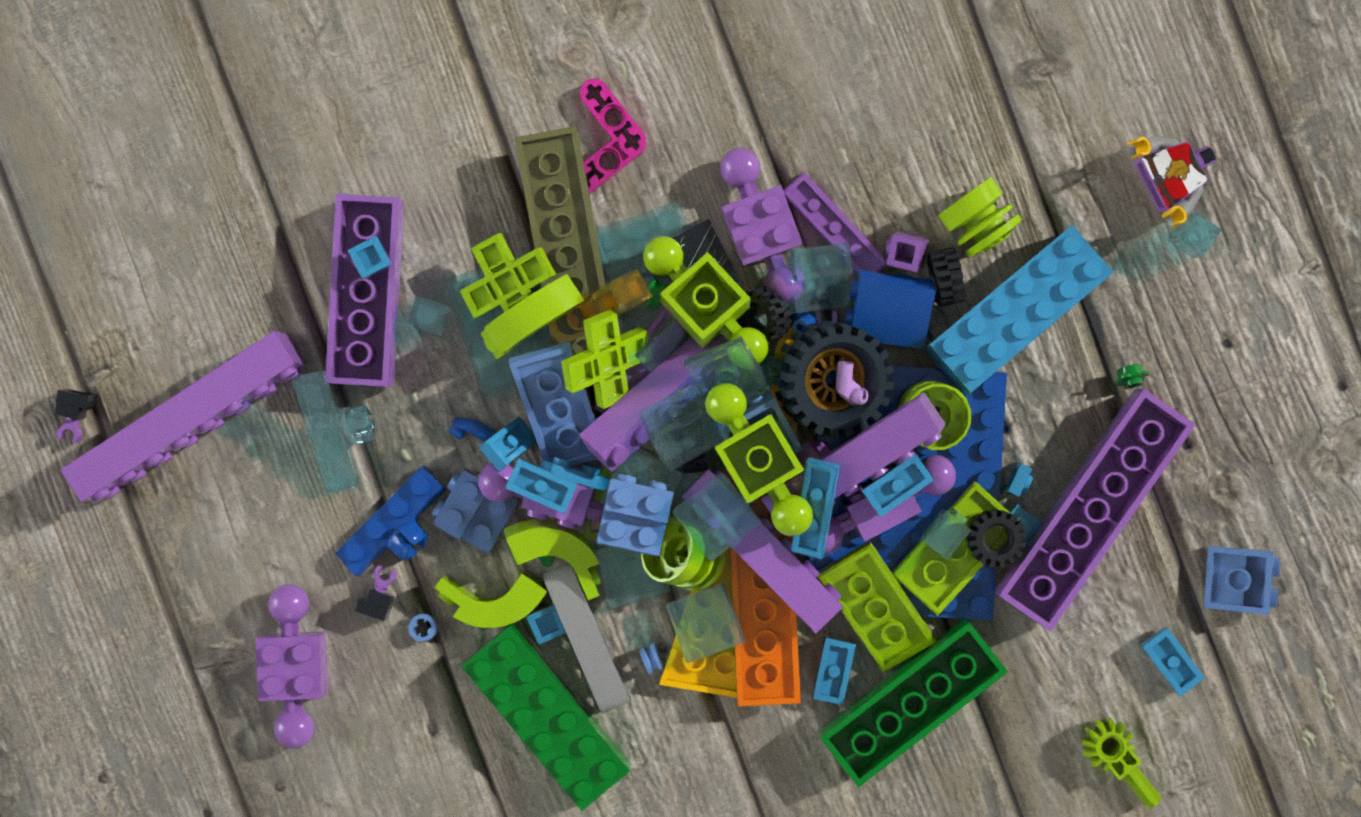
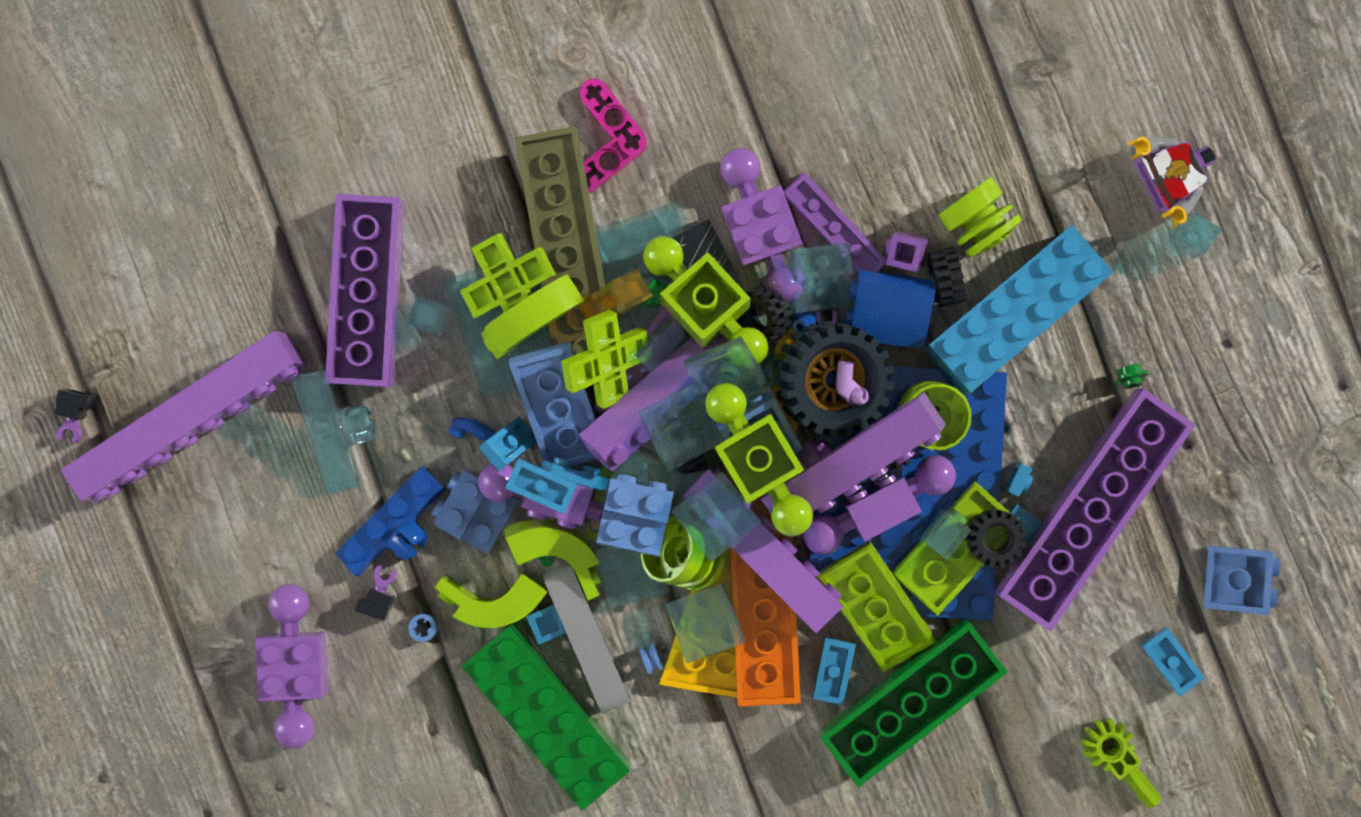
dark azure plate [348,236,392,279] -> none
dark azure tile [791,457,840,559] -> none
dark azure plate [861,453,934,517] -> none

